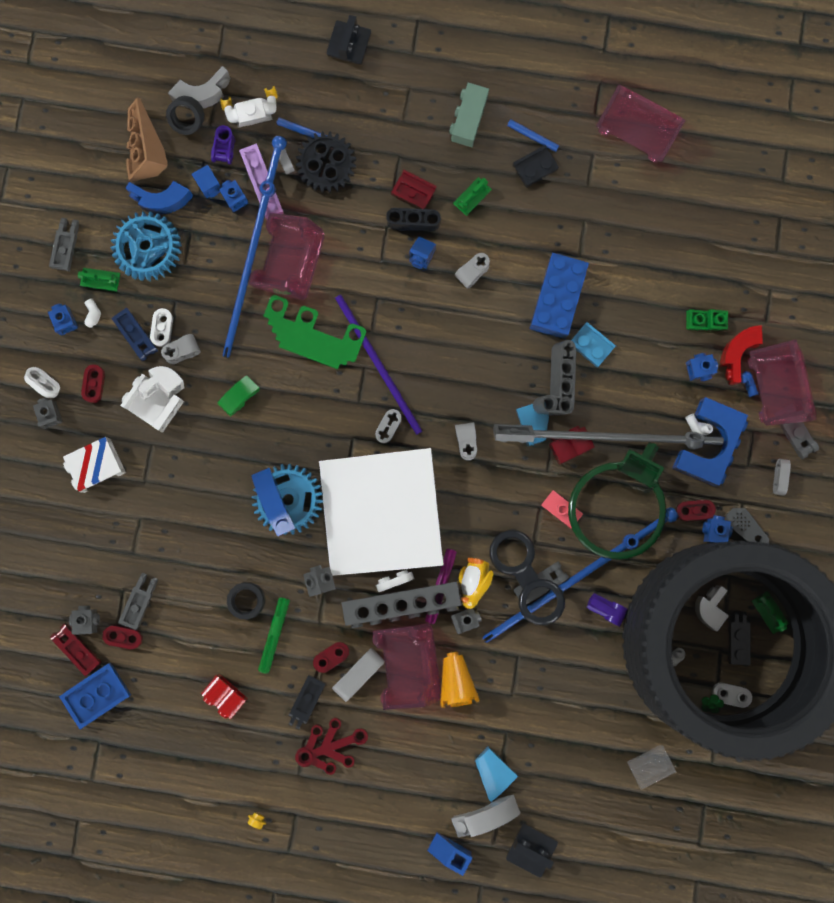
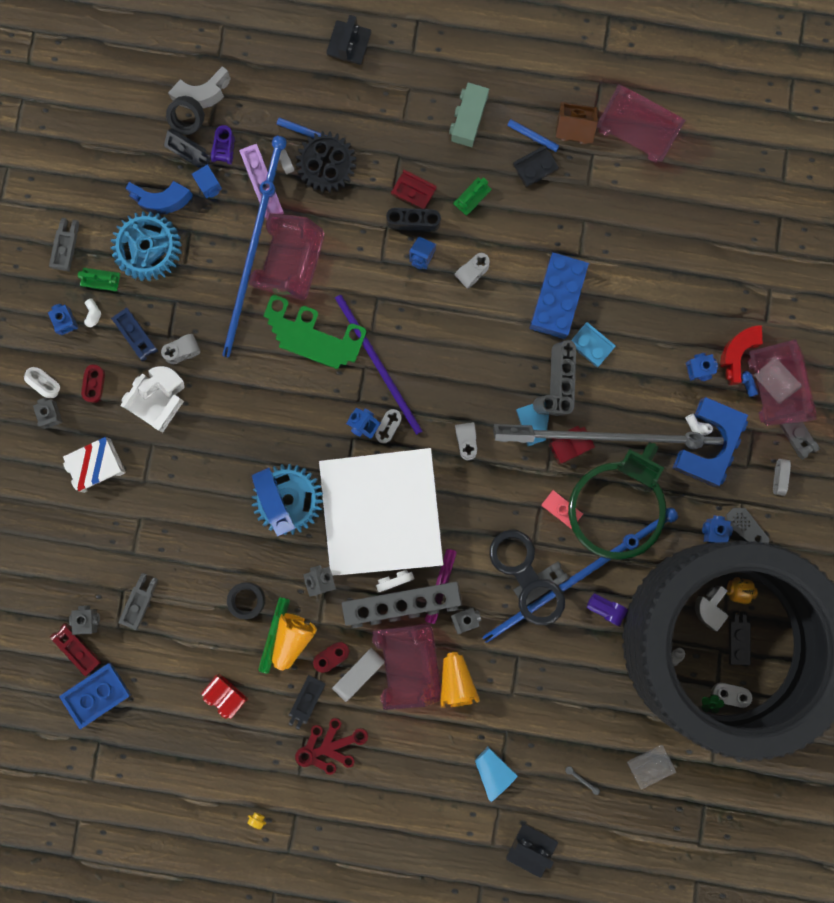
dark red plate [102,625,143,649] -> none
medium nougat wedge [126,98,168,182] -> none
white plate [150,308,173,347] -> none
green slope [217,375,259,417] -> none
blue brick [219,180,249,212] -> none
white torso [220,86,278,128] -> none
blue slope [427,832,473,876] -> none
light grey arch [451,795,521,838] -> none
animal [459,558,493,609] -> none
dark red plate [676,500,716,521] -> none
green slope [686,309,728,330] -> none
green hinge [751,591,789,634] -> none
none -> black hinge [164,128,211,167]
none -> light orange cone [272,613,317,670]
none -> blue brick [346,408,381,439]
none -> reddish brown slope [556,102,598,144]
none -> dark grey hinge [565,766,600,795]
none -> light orange head [726,577,758,604]
none -> clear plate [754,357,802,405]

